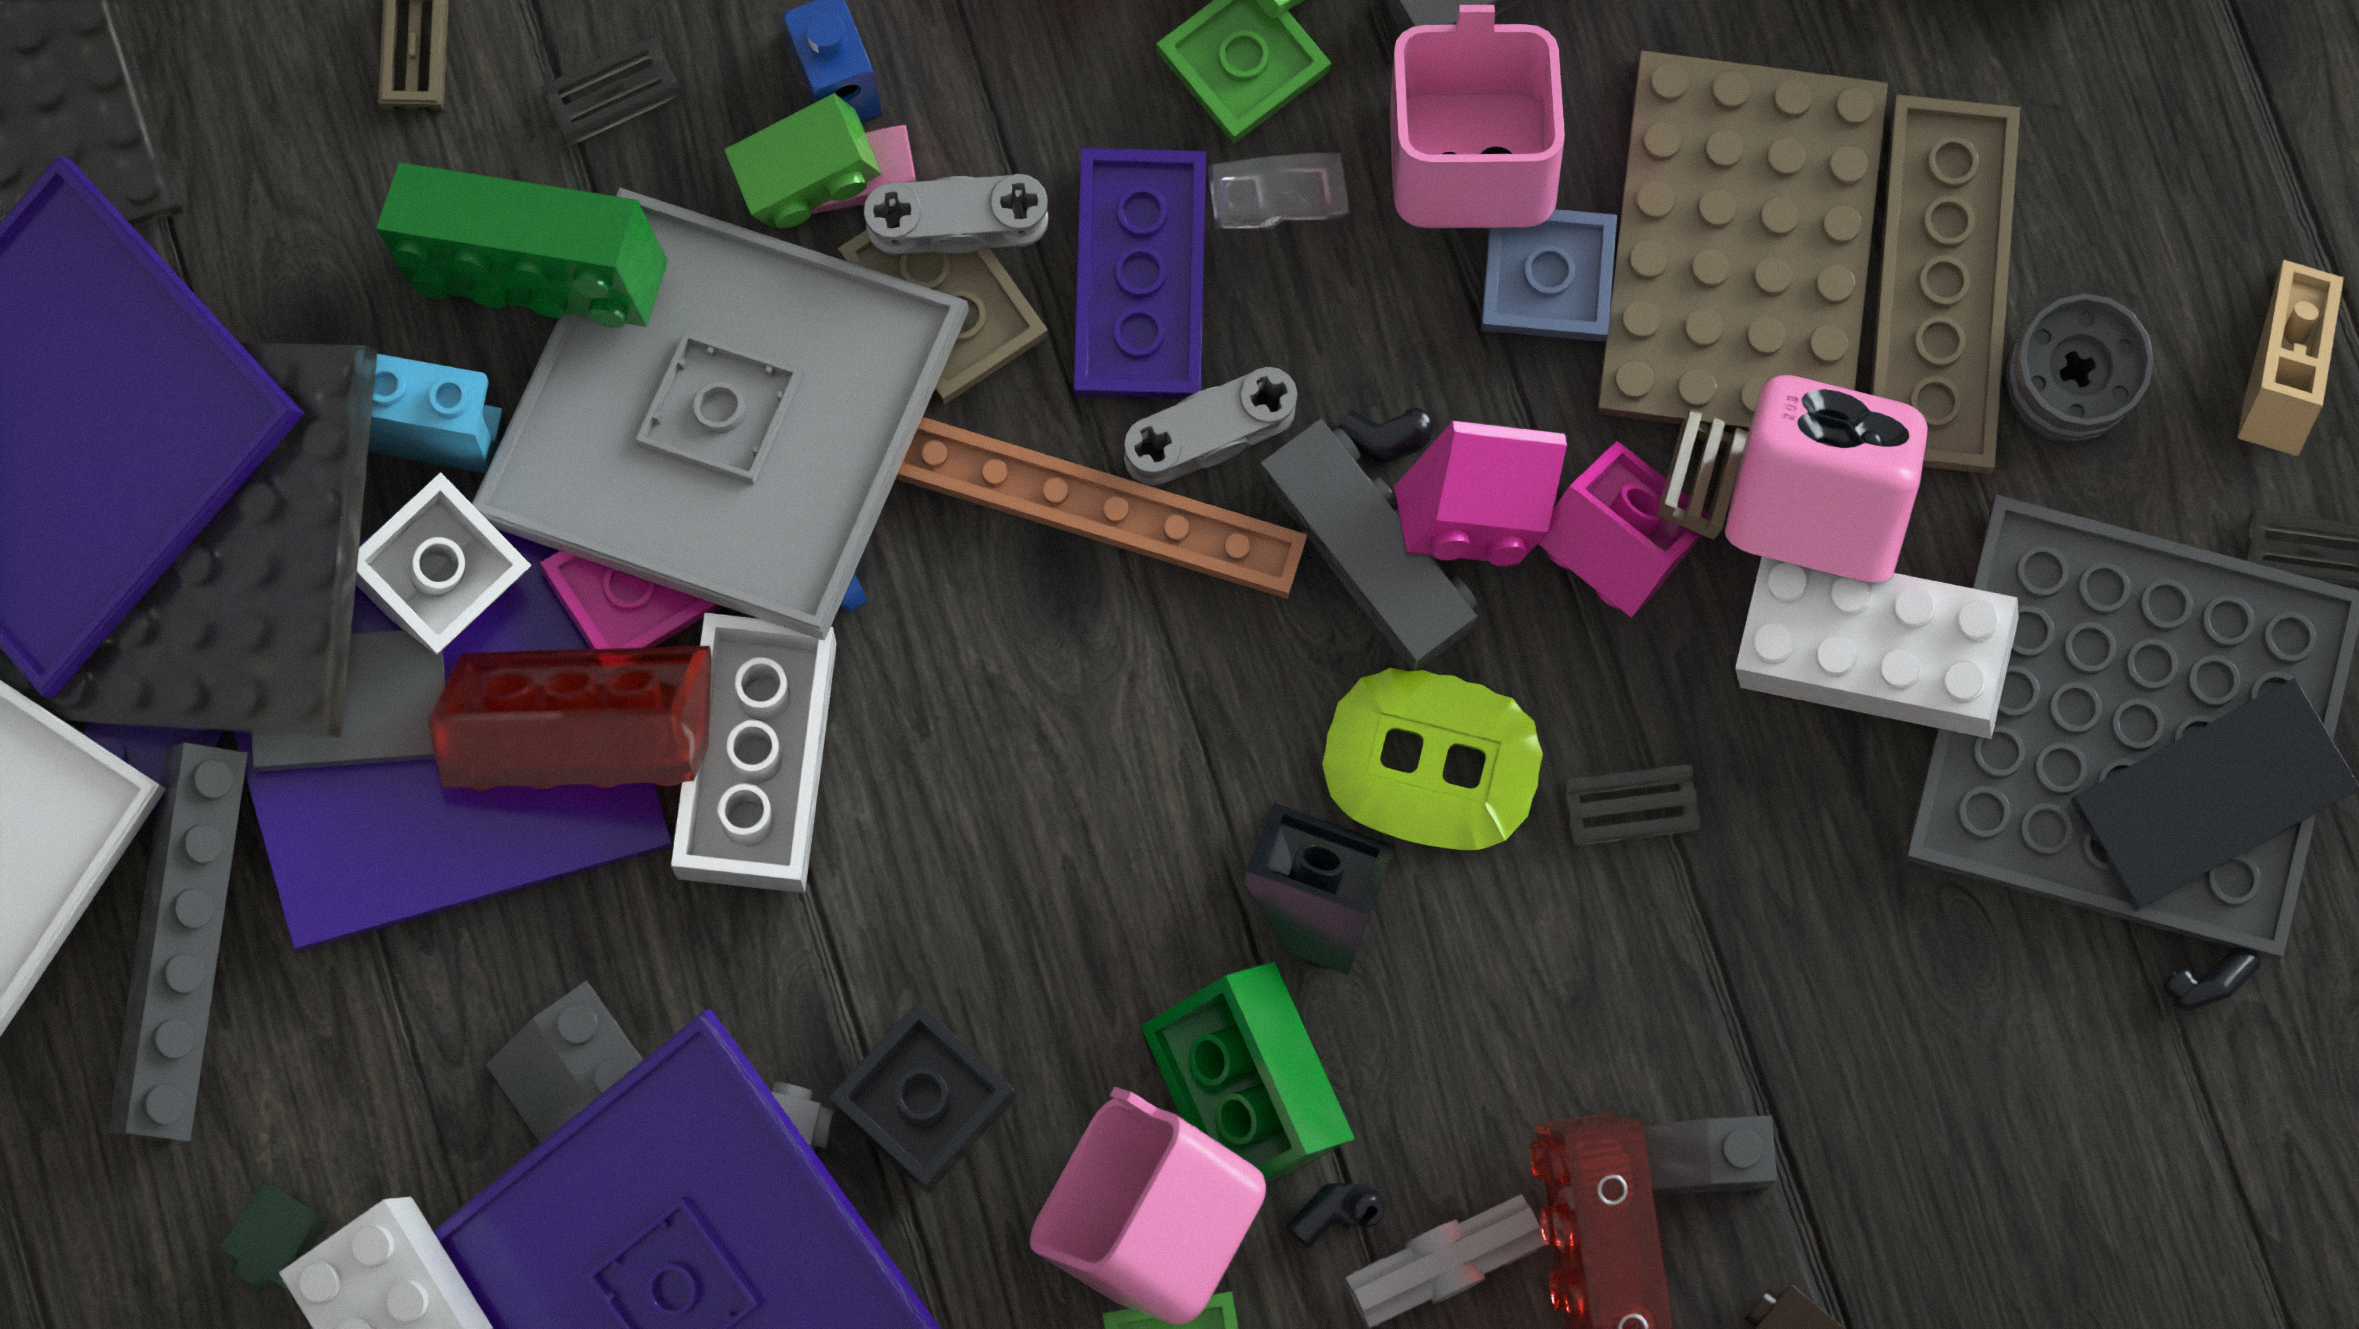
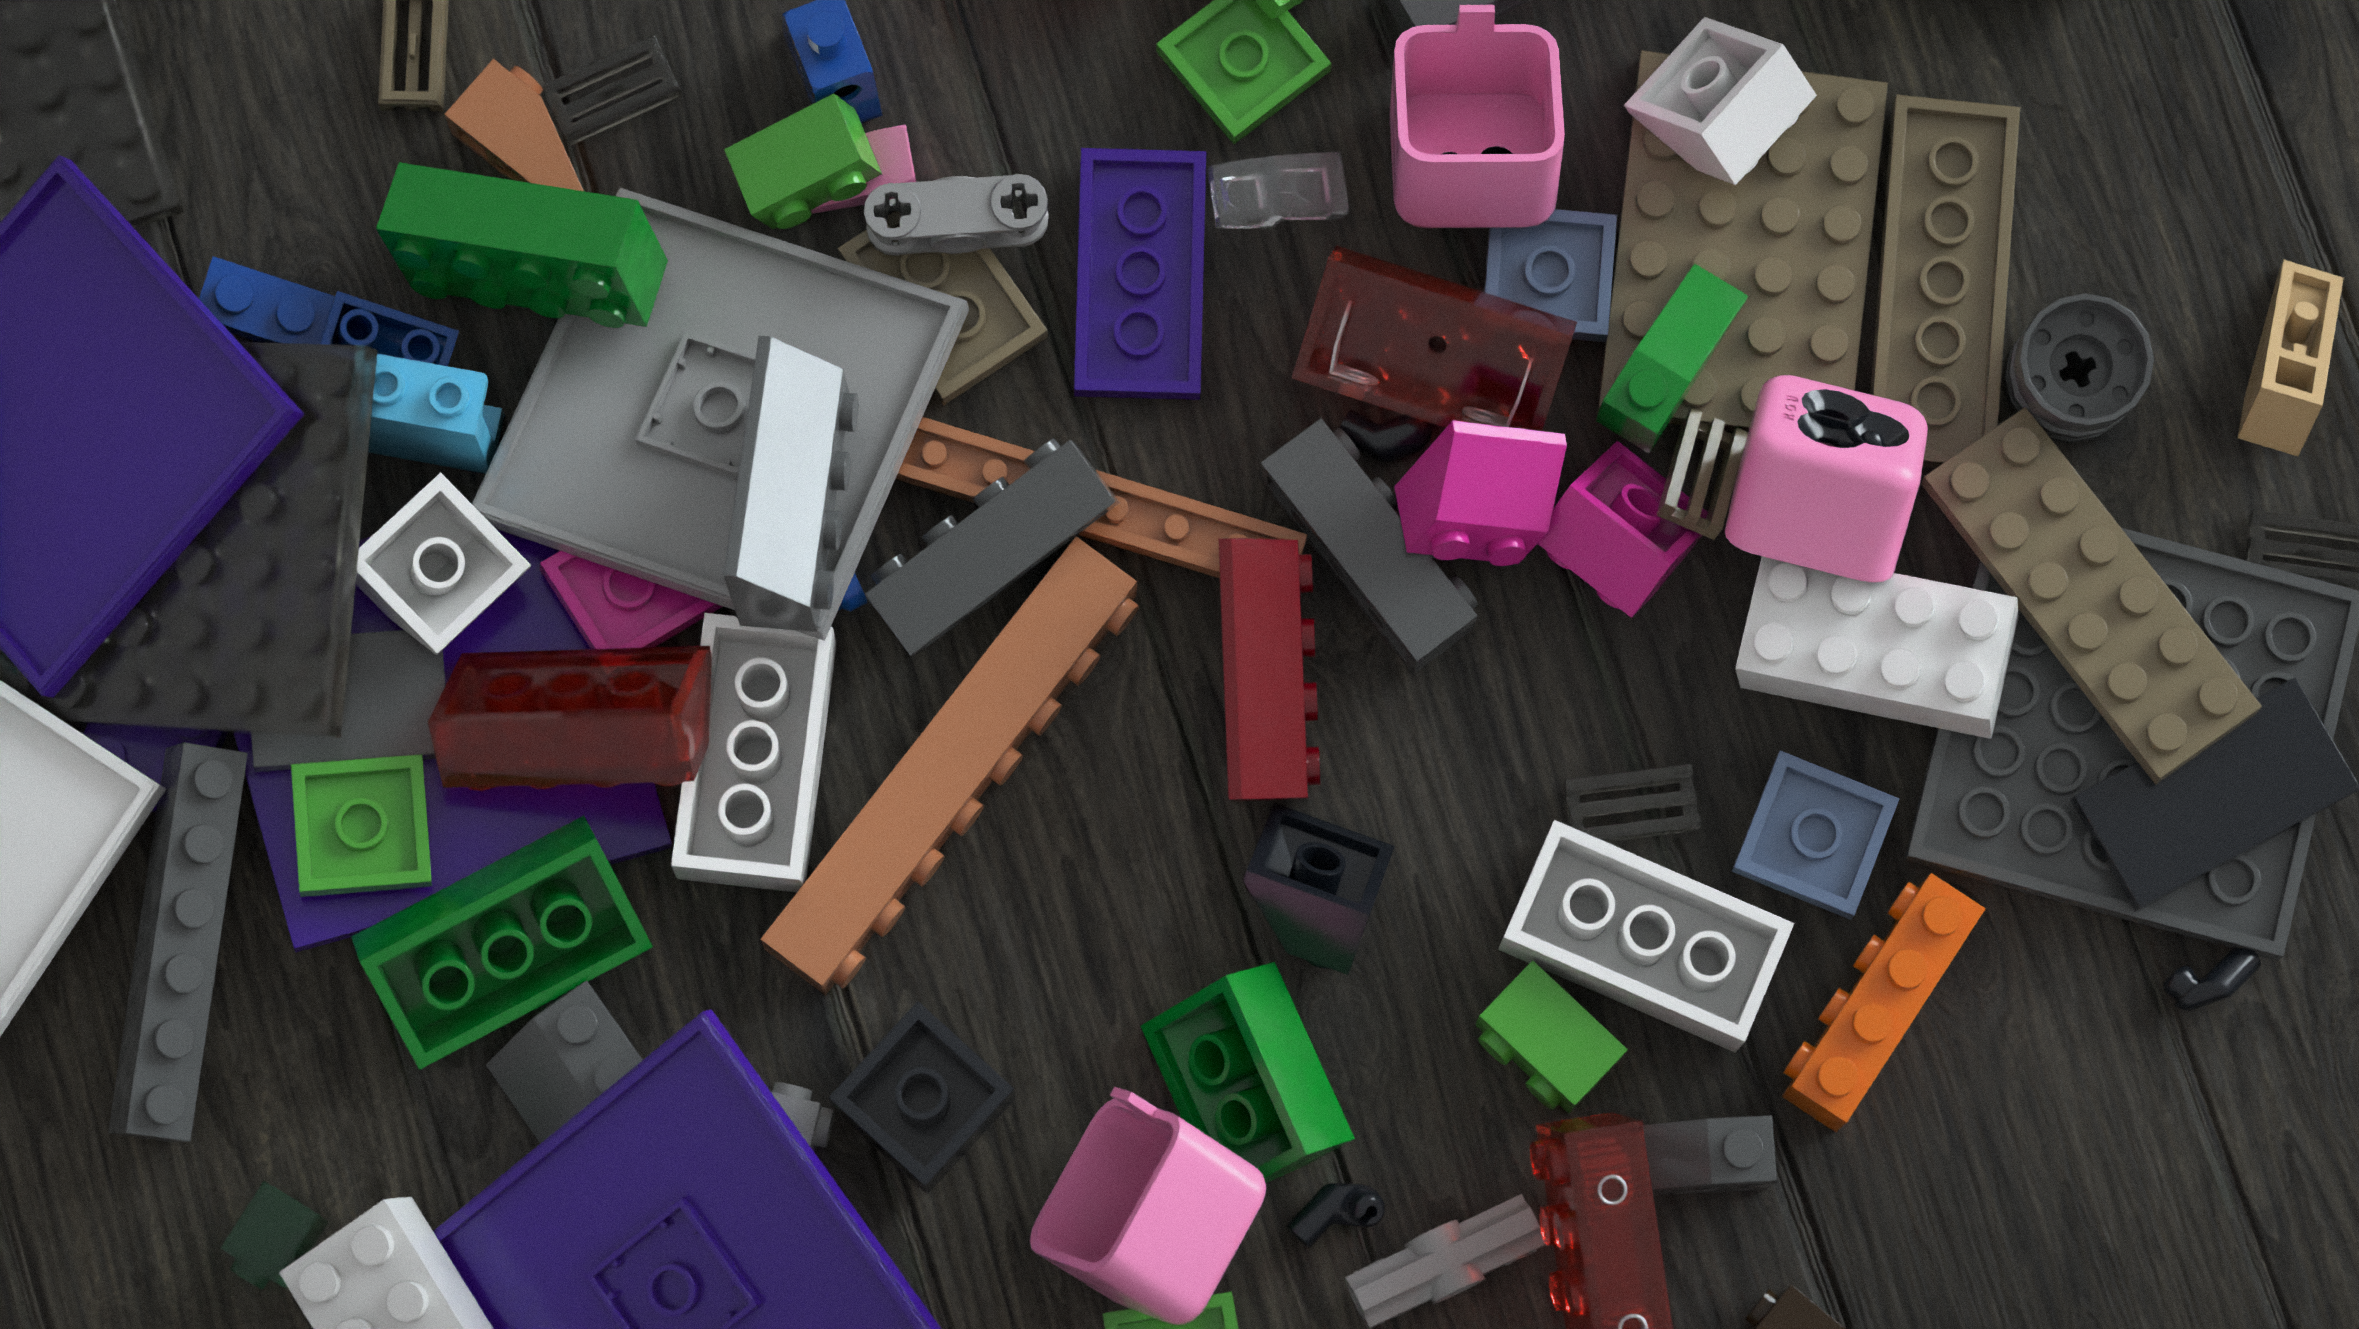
light grey piece [1124,367,1297,487] -> none
lime piece [1322,668,1543,850] -> none
none -> blue slope [199,256,459,375]
none -> bright green plate [291,754,432,897]
none -> green brick [351,816,653,1070]
none -> nougat slope [444,59,584,191]
none -> slope [723,336,859,632]
none -> nougat brick [761,536,1139,996]
none -> dark grey brick [865,438,1120,656]
none -> dark red slope [1219,538,1321,802]
none -> clear red piece [1292,245,1577,431]
none -> bright green brick [1475,960,1628,1114]
none -> white brick [1498,820,1794,1053]
none -> green slope [1595,264,1748,453]
none -> white slope [1624,17,1817,185]
none -> sand blue plate [1731,751,1900,920]
none -> orange brick [1782,873,1986,1132]
none -> dark tan plate [1921,407,2262,785]

